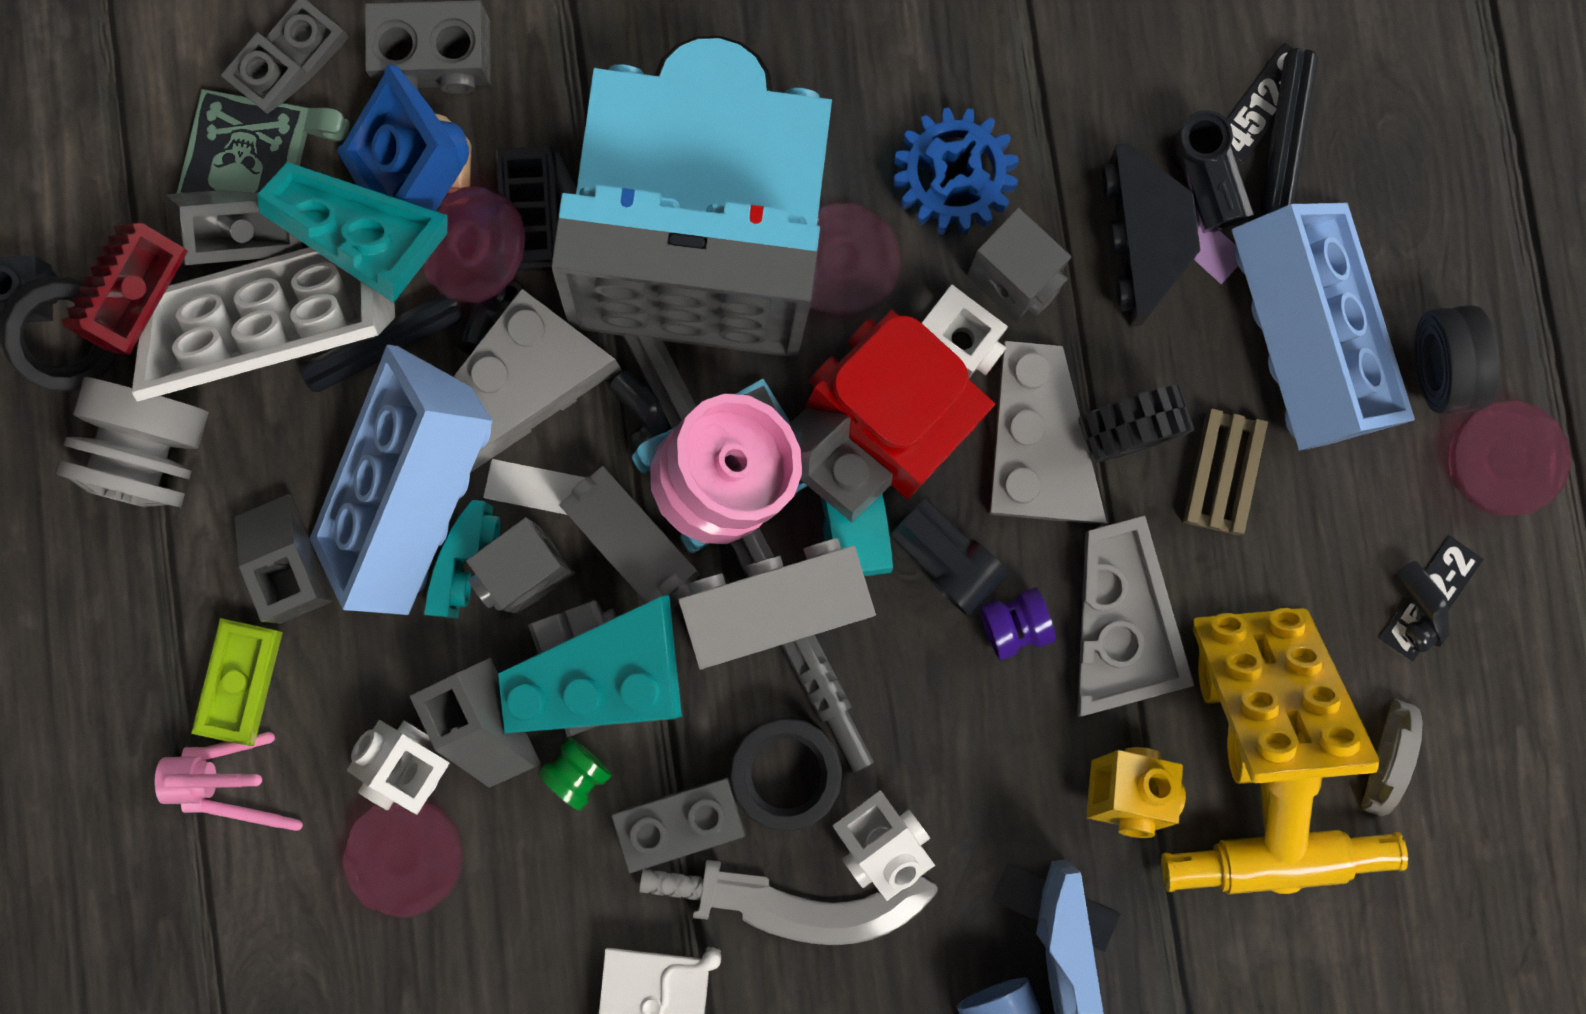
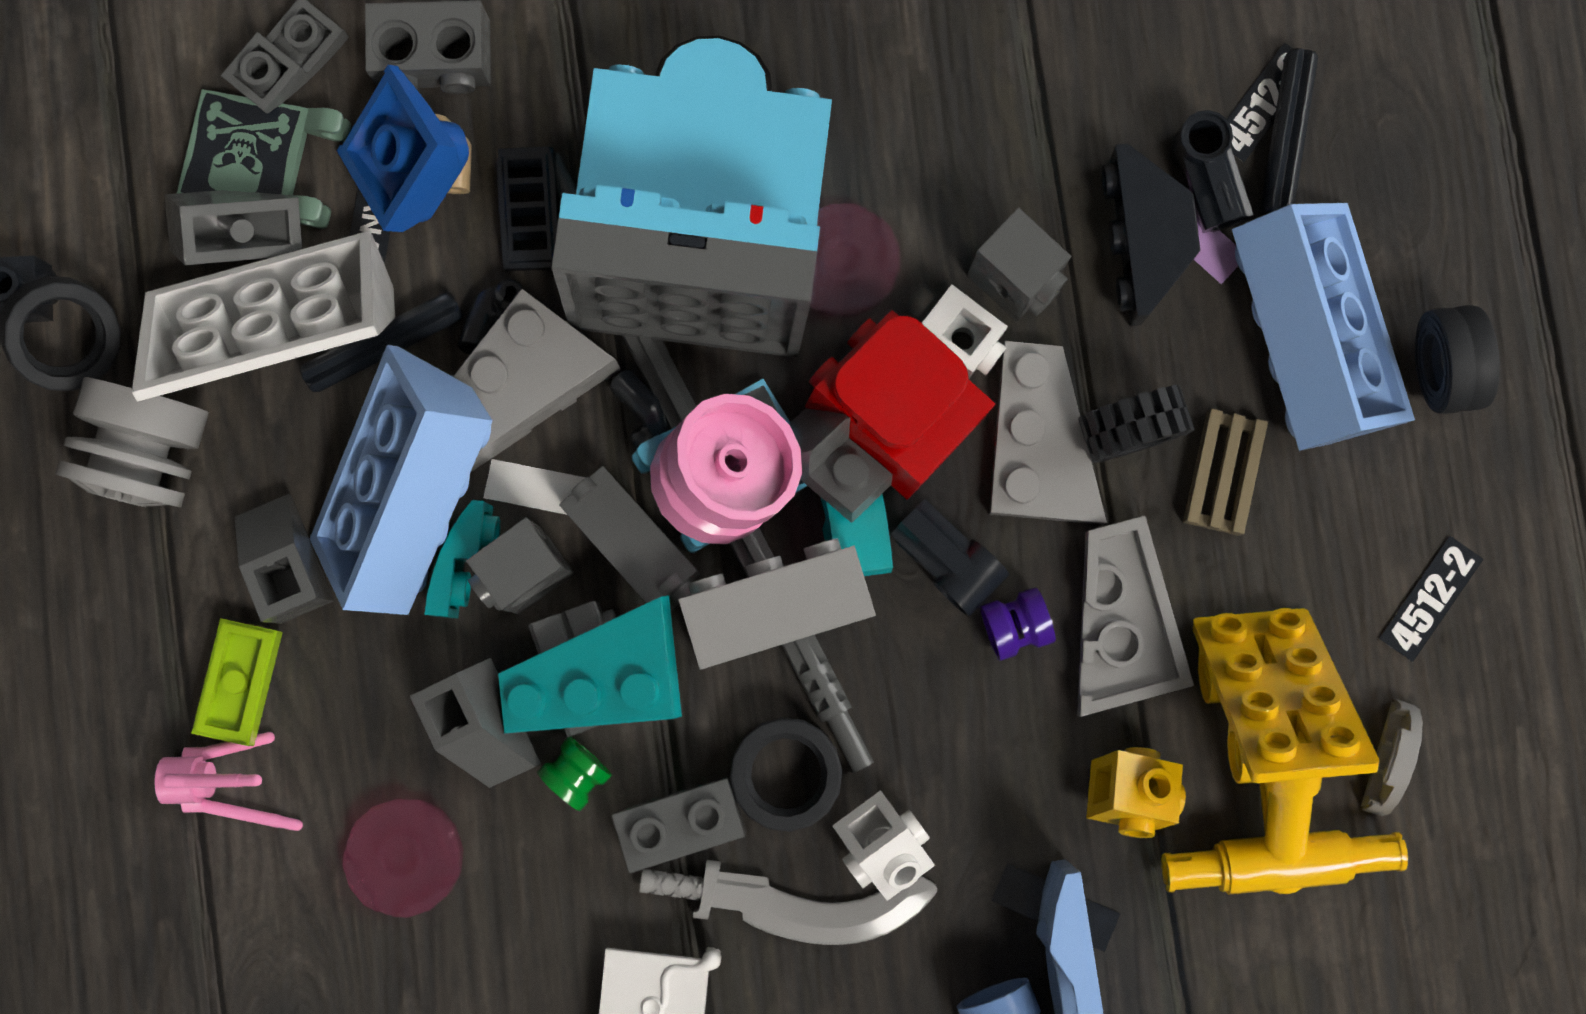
dark red brick [61,223,188,355] -> none
teal wing [257,162,448,303] -> none
white brick [347,720,450,815] -> none
clear pink tile [422,187,525,303] -> none
blue gear [893,108,1019,235] -> none
black arm [1393,561,1449,652] -> none
clear pink tile [1448,401,1571,517] -> none

